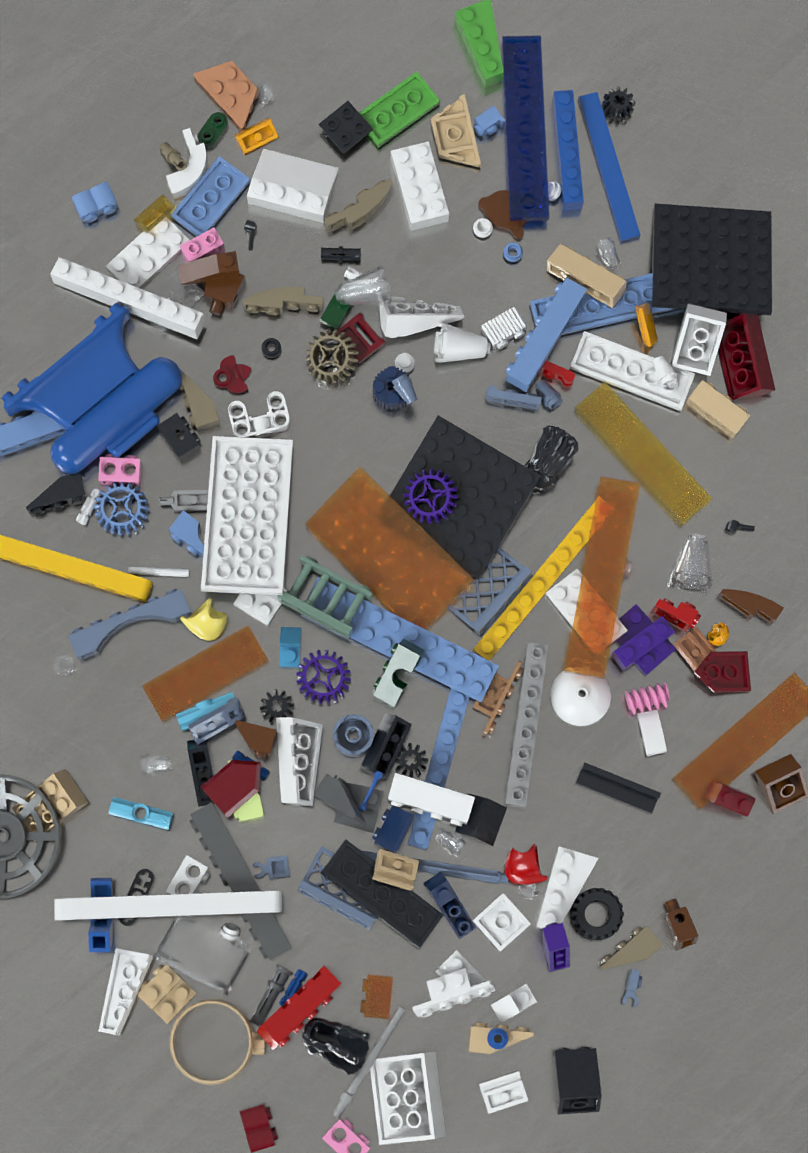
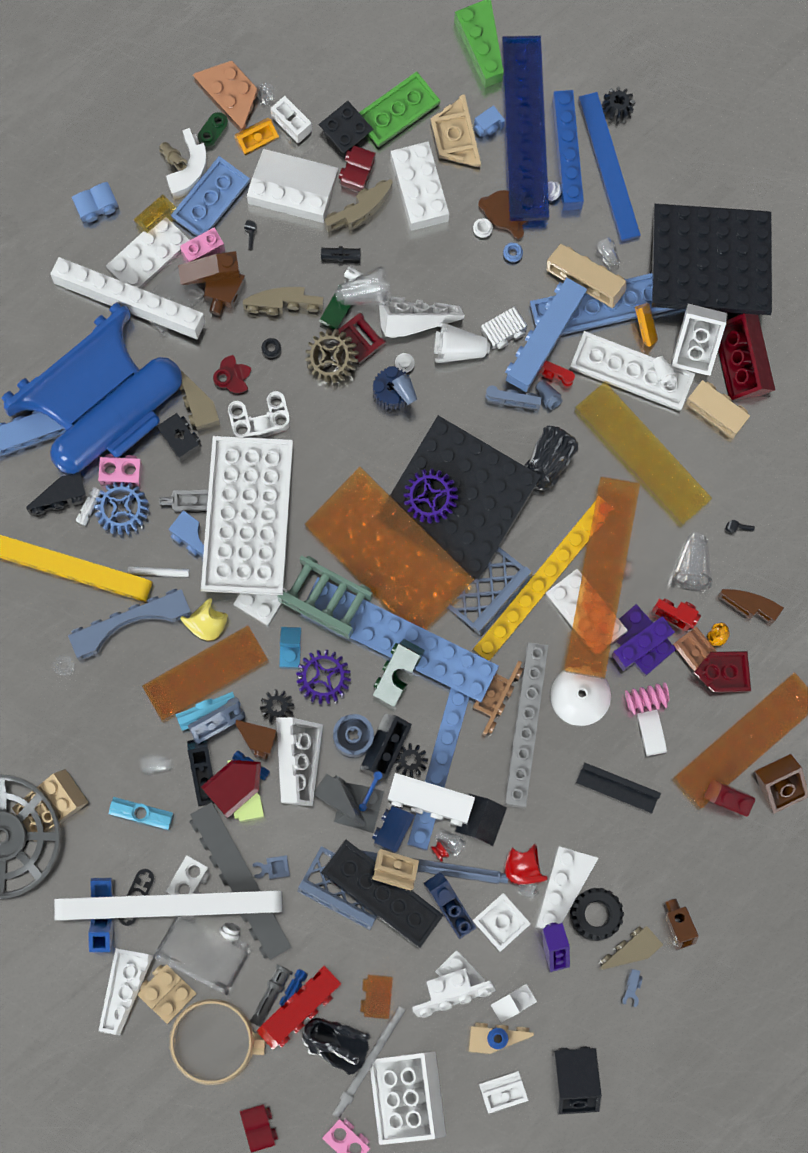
none -> white brick [270,96,312,144]
none -> dark red brick [339,146,376,191]
none -> red bush [430,841,449,862]

